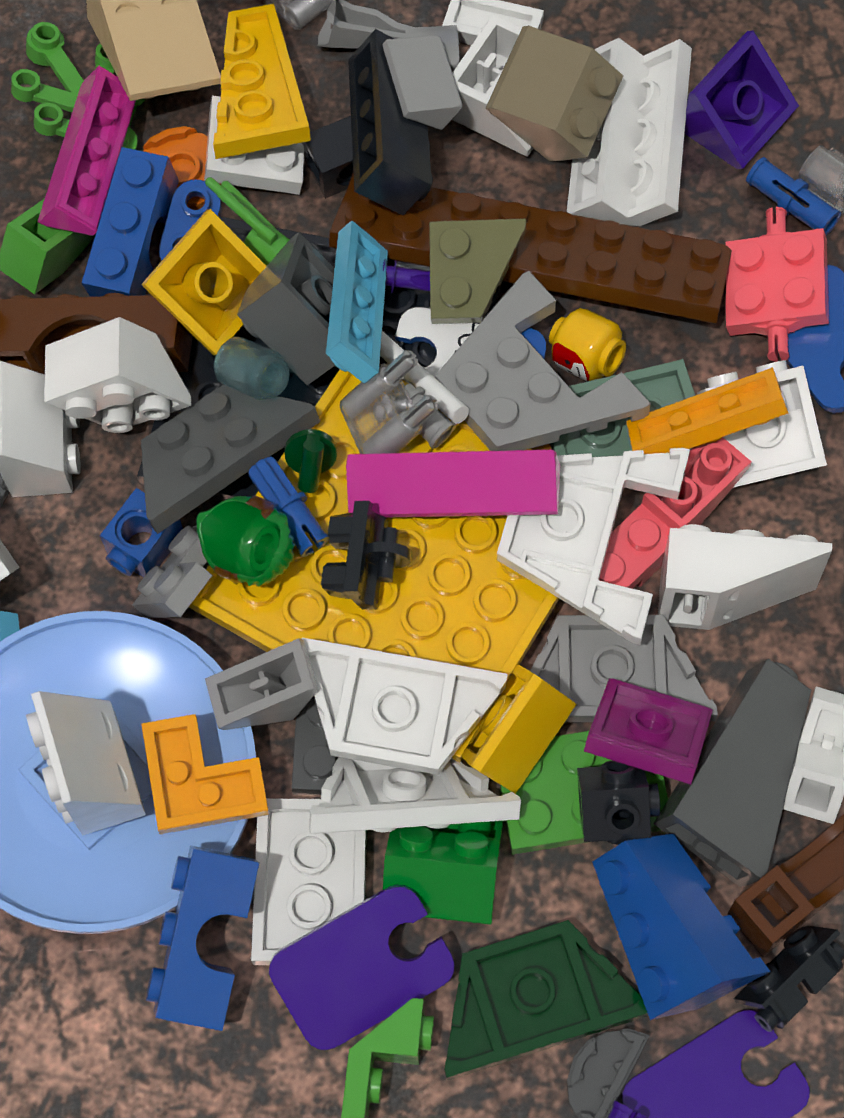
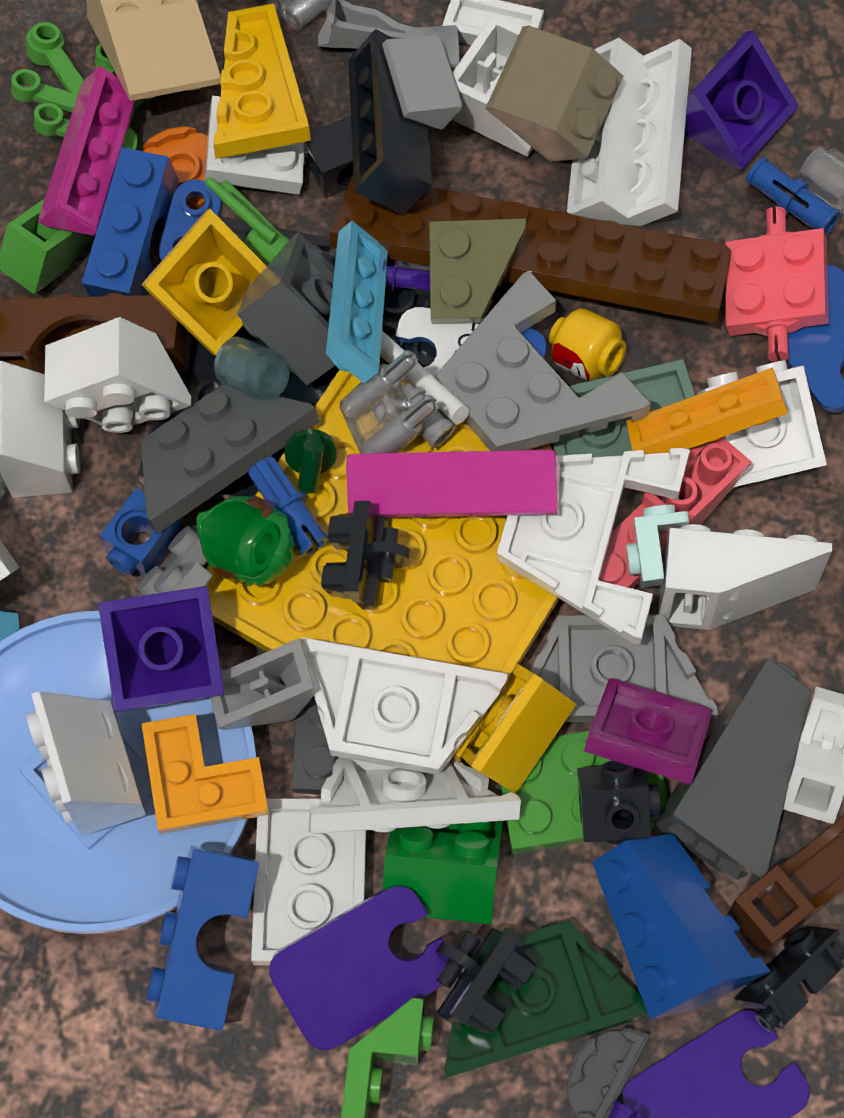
none -> dark purple slope [98,586,224,712]
none -> black hips [435,928,536,1034]
none -> light aqua bracket [626,505,689,588]

